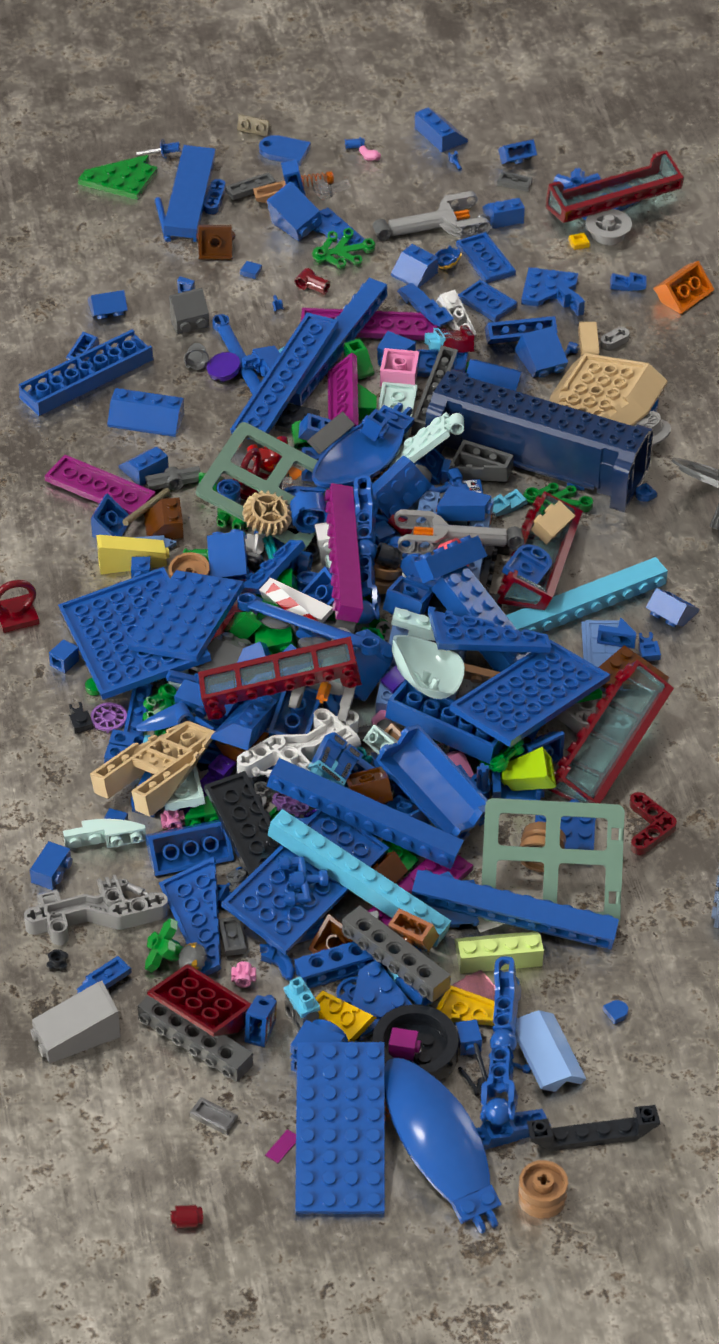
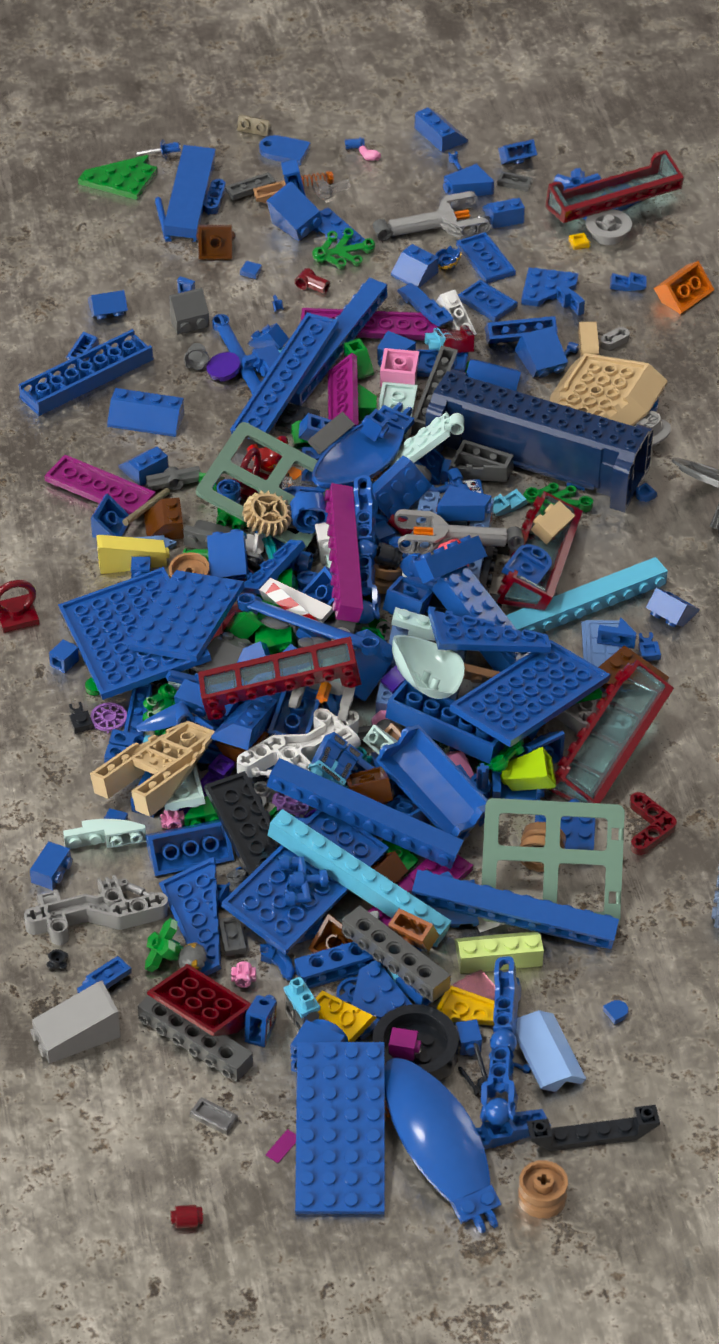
none -> dark grey bracket [183,520,231,549]
none -> blue slope [247,323,289,350]
none -> blue slope [443,164,494,196]

